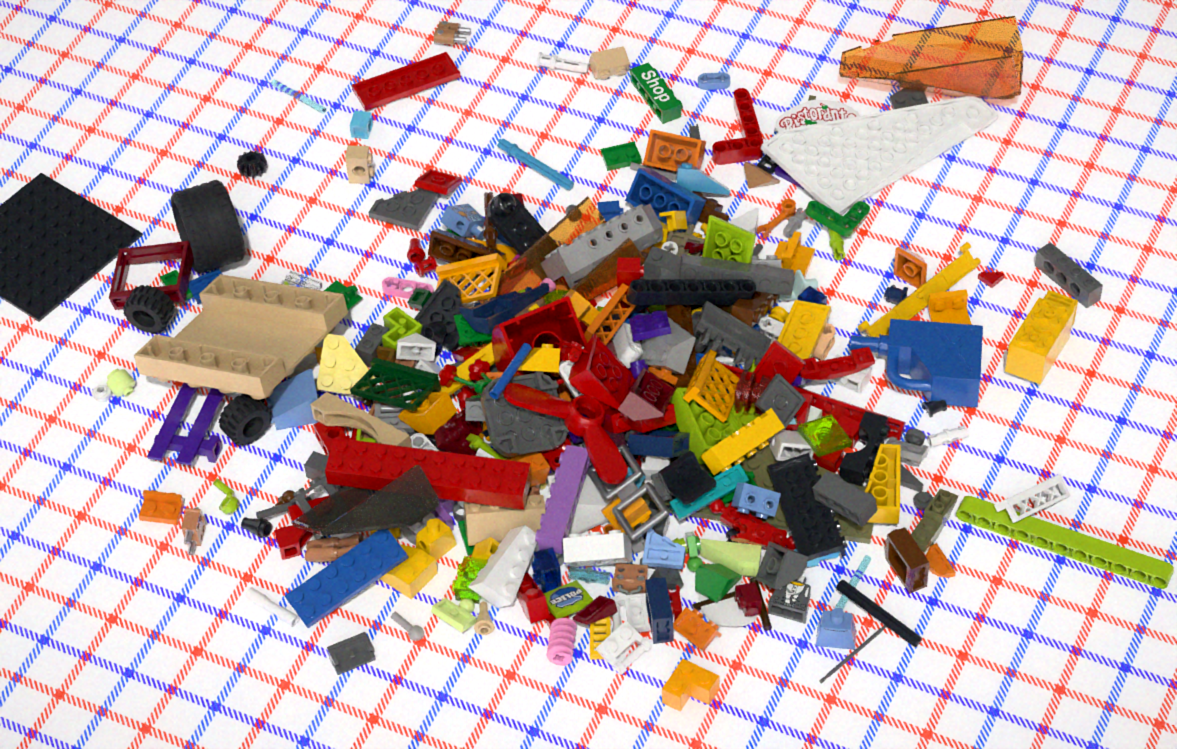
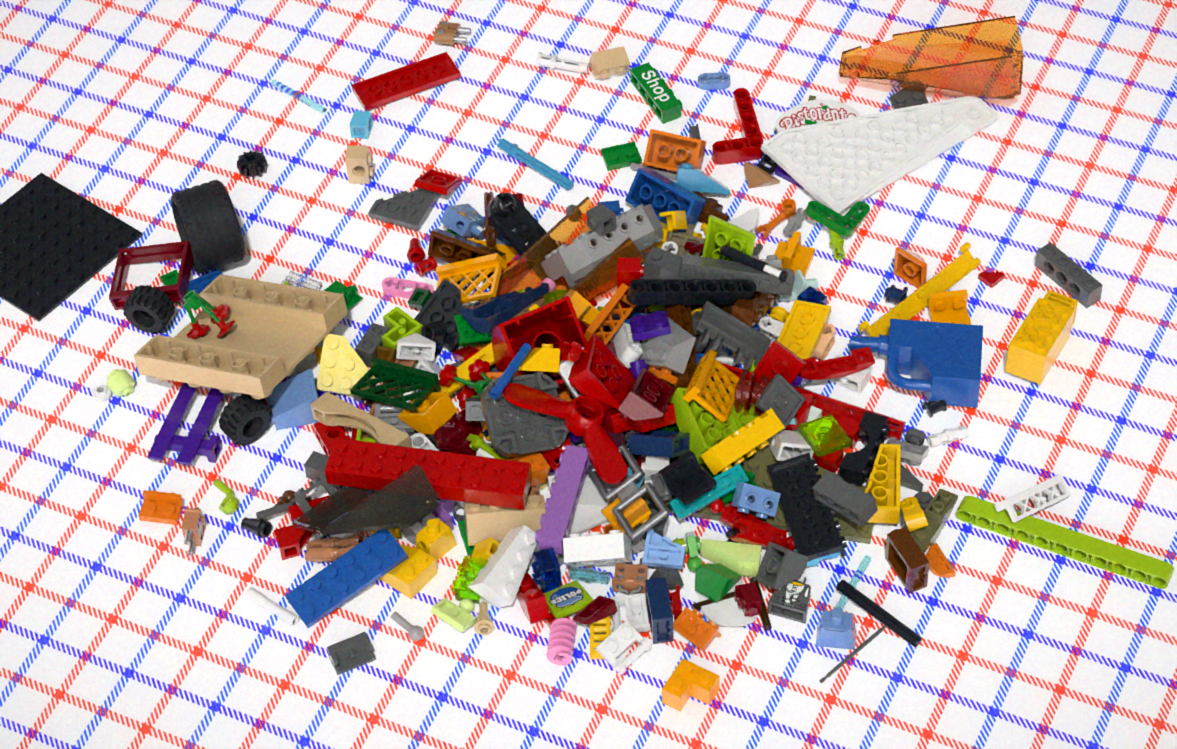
none -> plant [182,290,235,339]
none -> dark grey brick [586,203,617,236]
none -> black piece [720,244,788,282]
none -> yellow piece [900,497,929,532]

